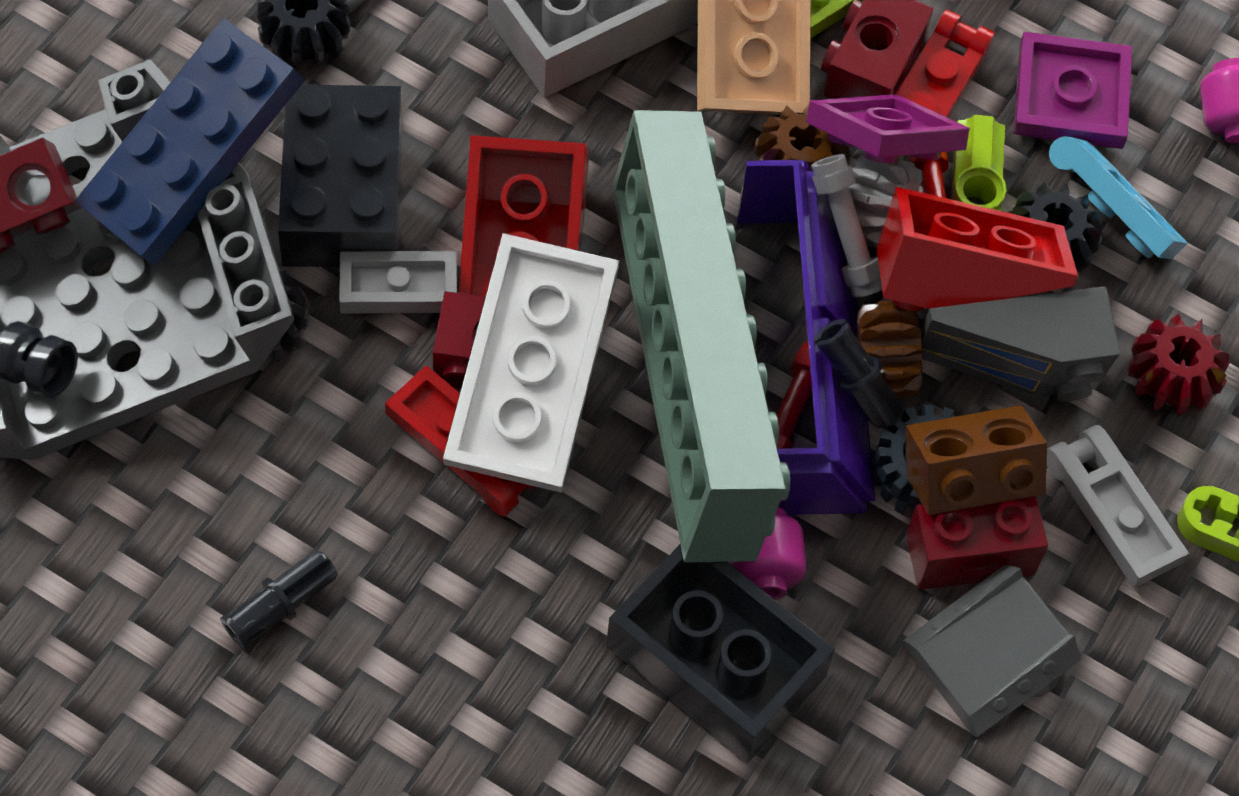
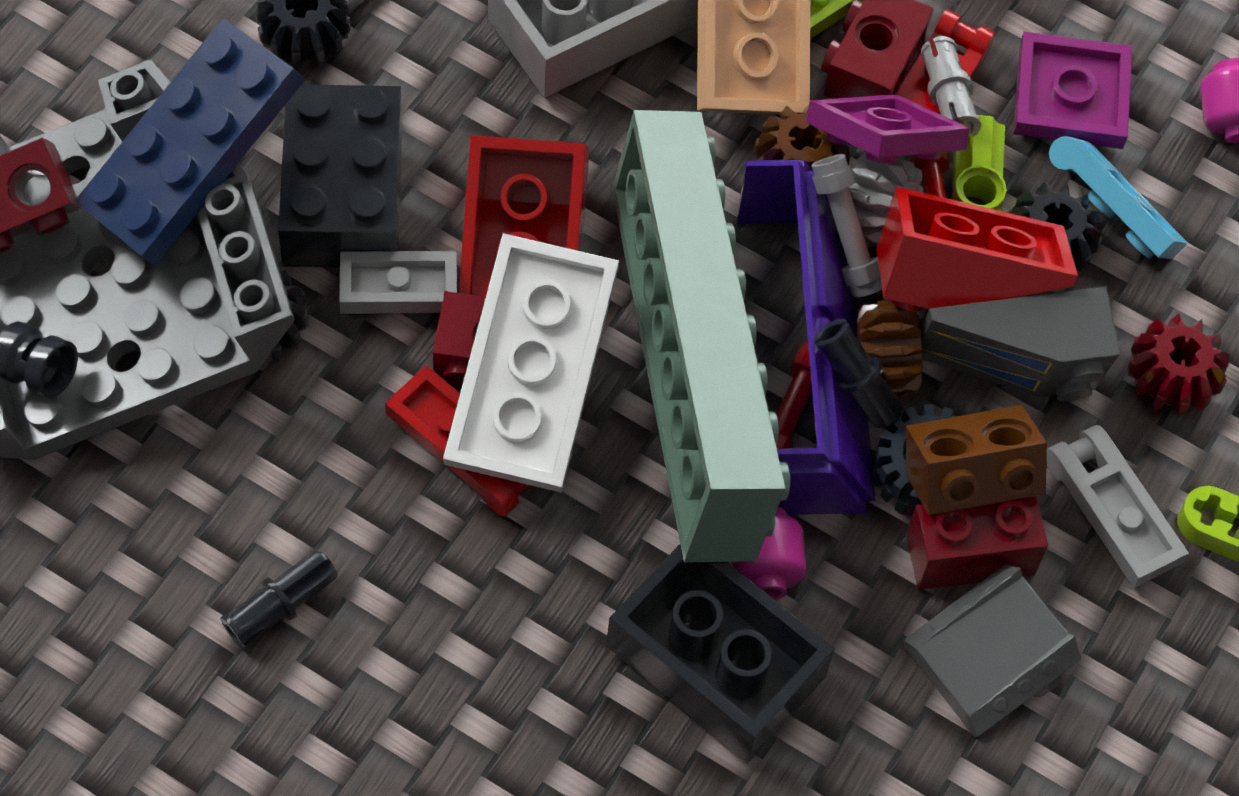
none -> light grey pin [921,36,981,137]

